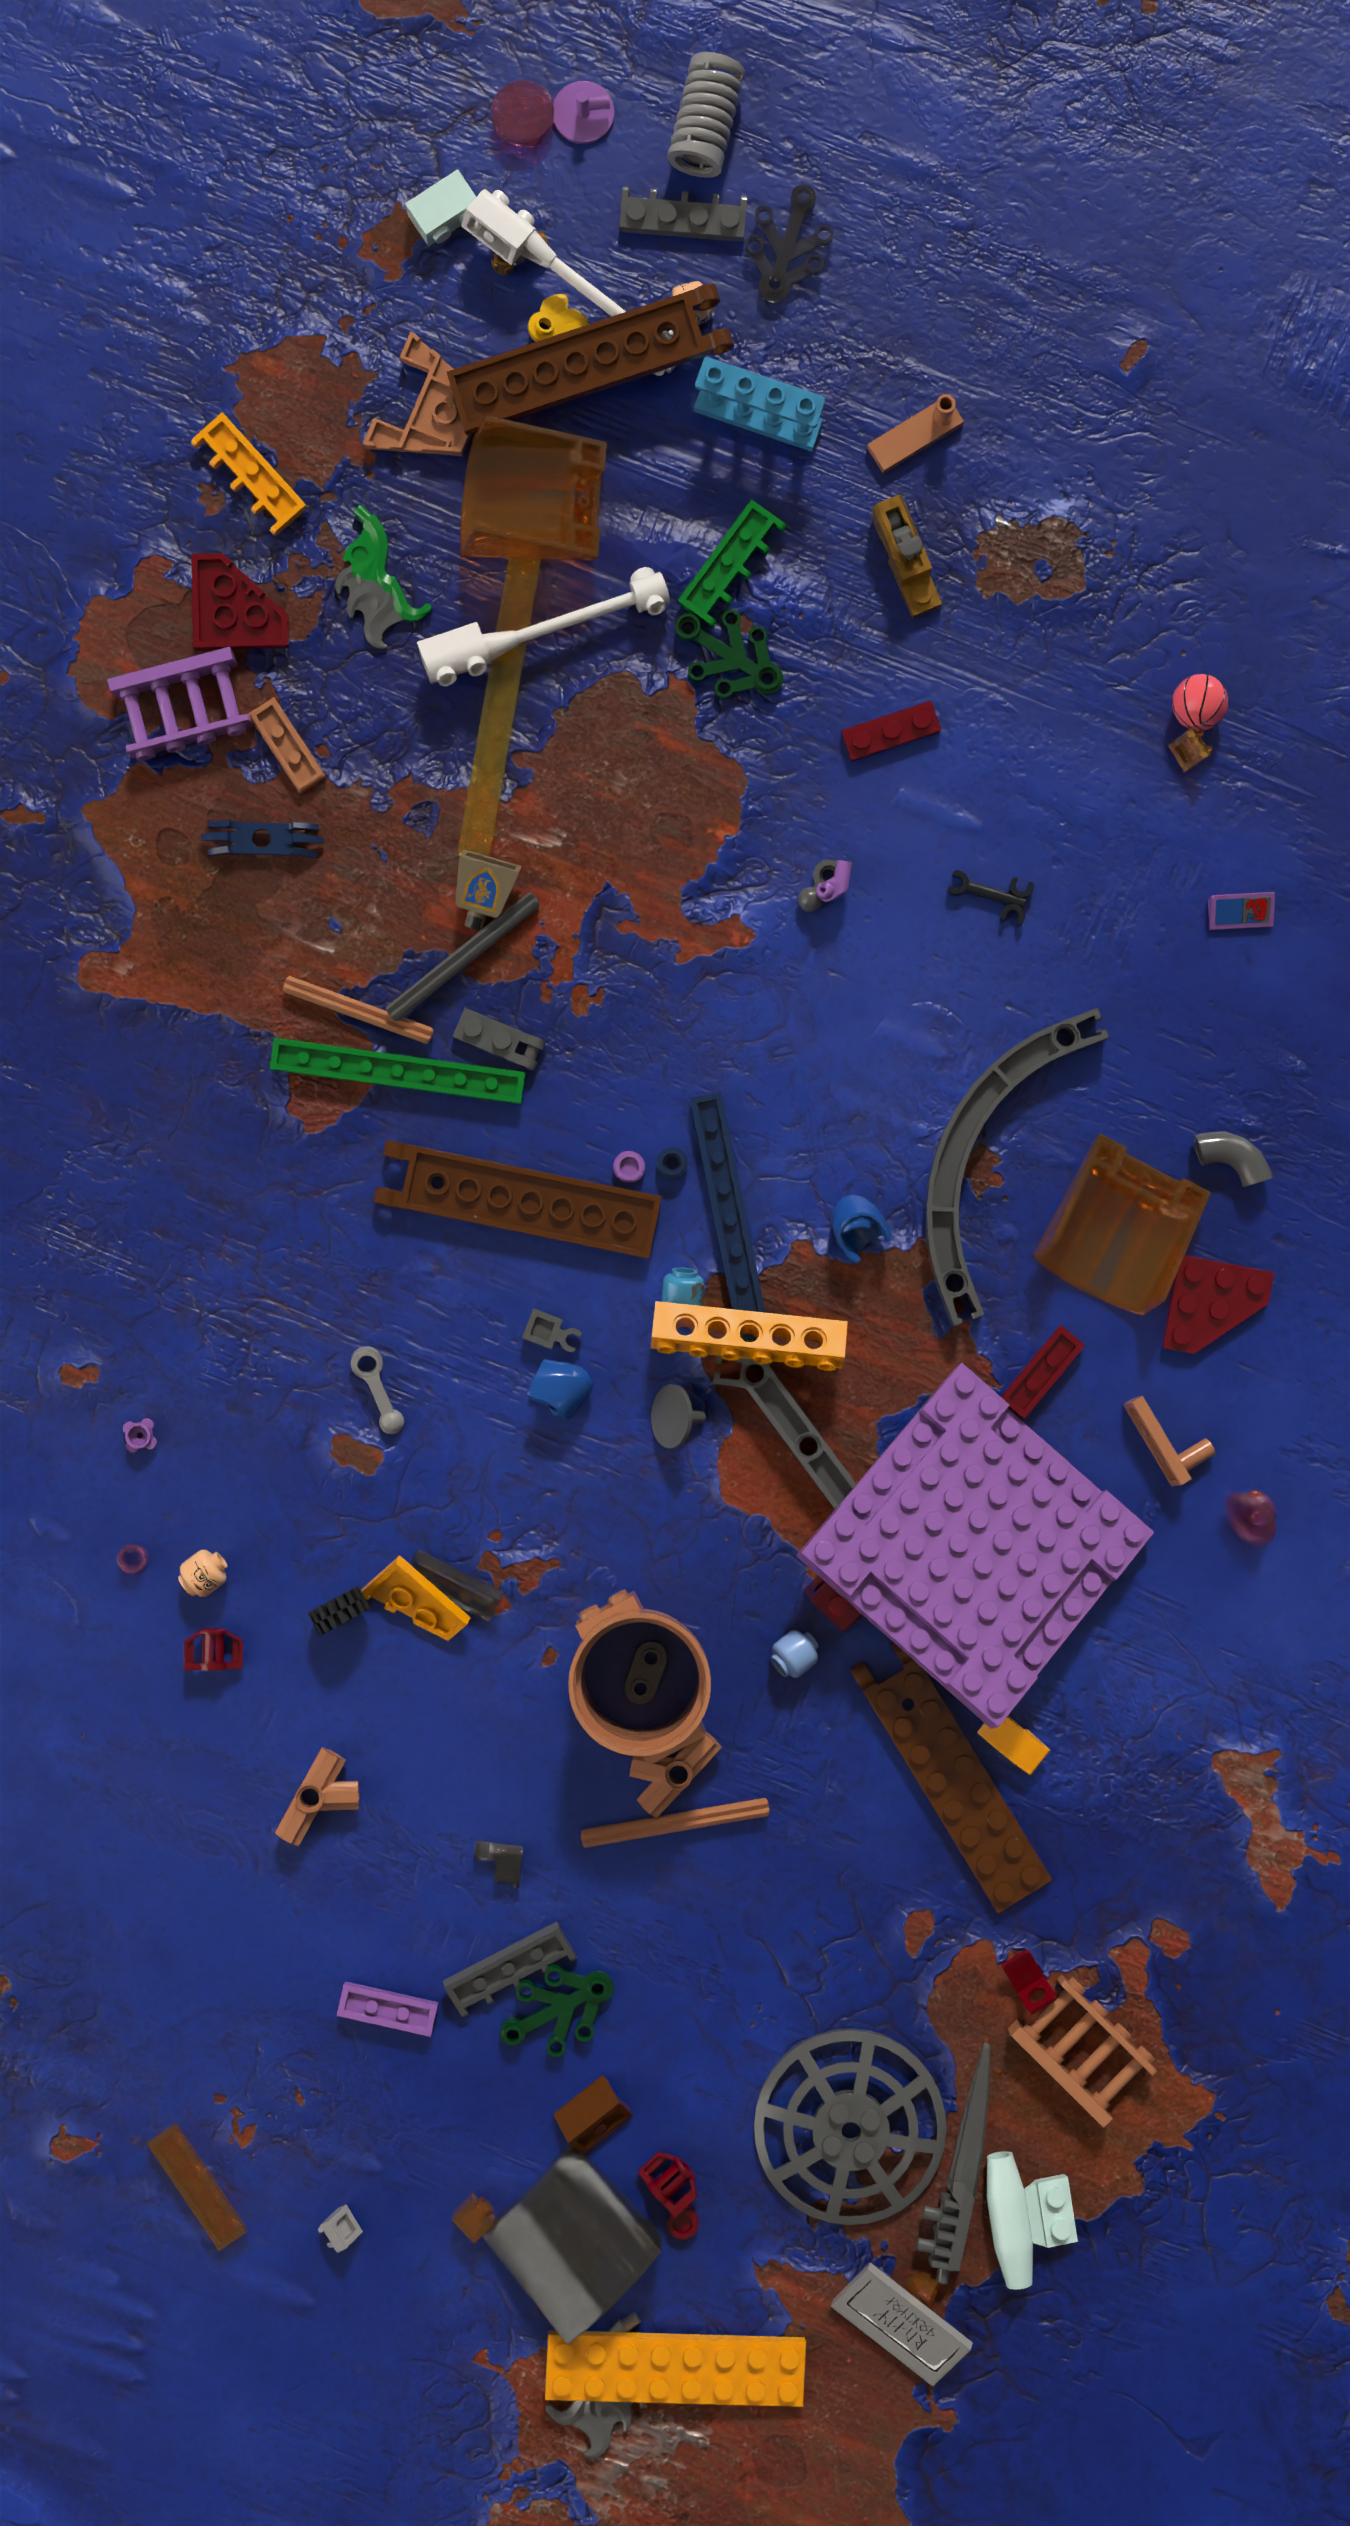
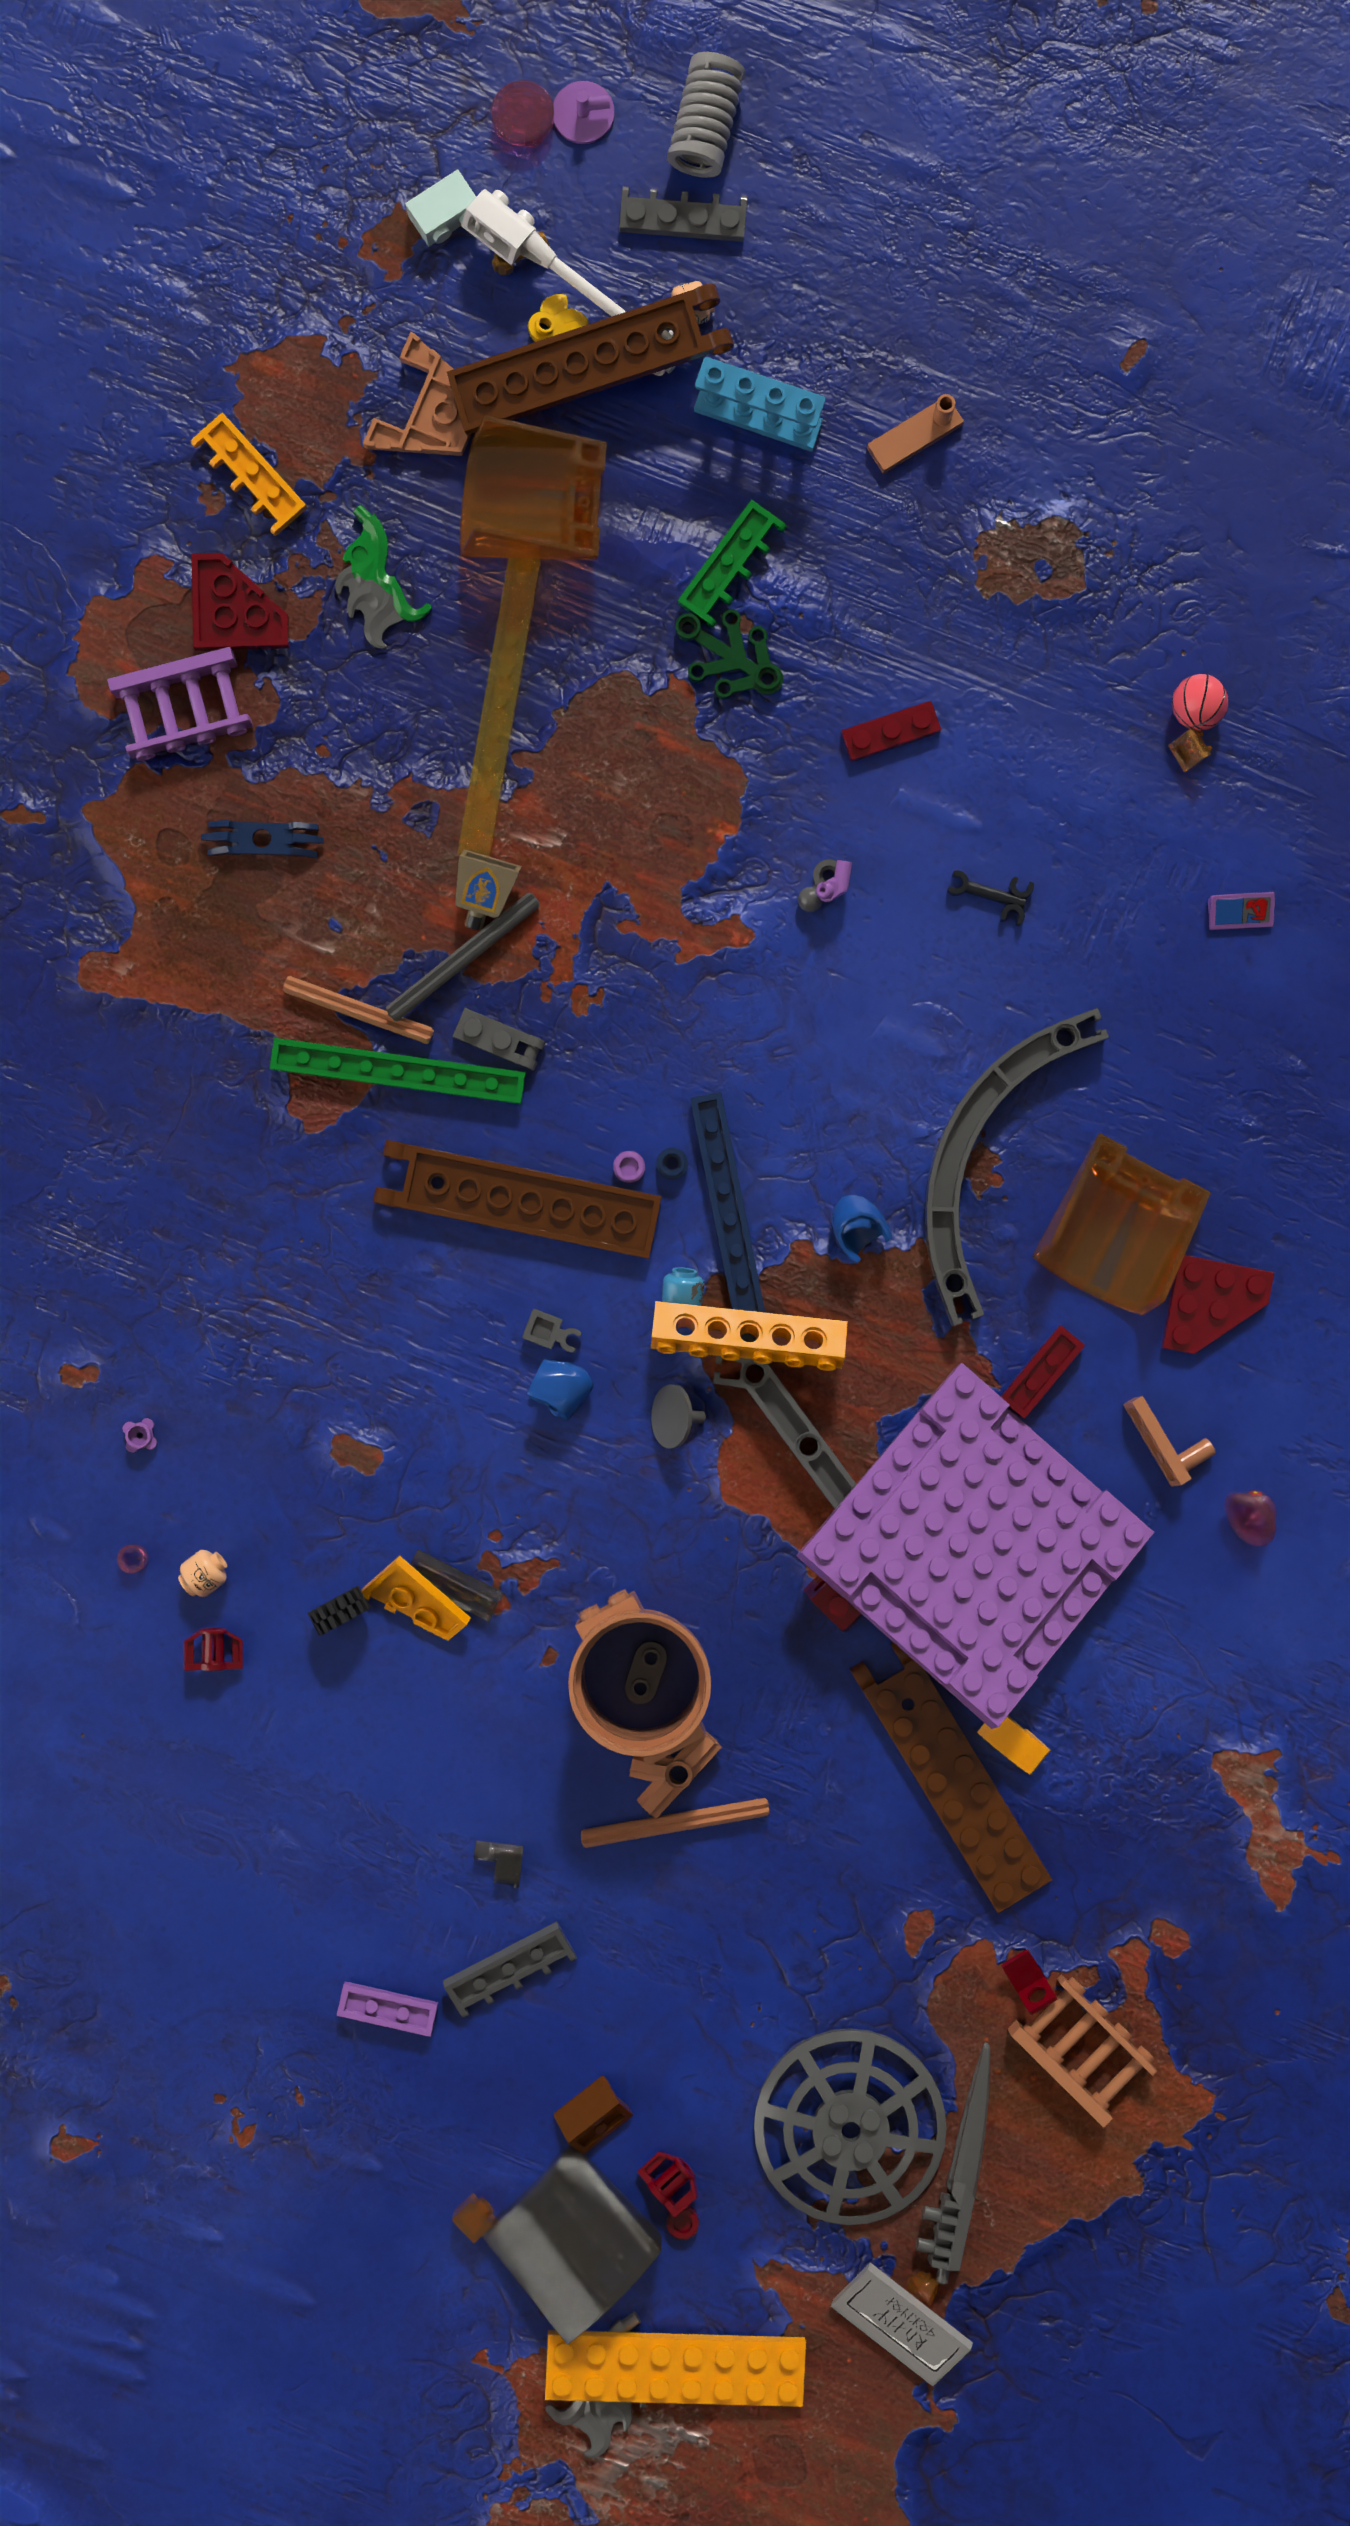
clear orange plate [147,2122,247,2251] -> none
nougat tile [248,697,327,795] -> none
nougat piece [275,1747,360,1847] -> none
light grey tile [318,2204,363,2253] -> none
light grey piece [351,1346,404,1434] -> none
white bar [417,567,670,686] -> none
dark green plant [500,1965,614,2057] -> none
clear smoke plant [745,185,833,303] -> none
light blue head [770,1630,819,1678] -> none
pearl gold plate [871,495,942,619] -> none
light aqua plate [986,2151,1078,2290] -> none
dark grey cylinder [1193,1131,1273,1187] -> none

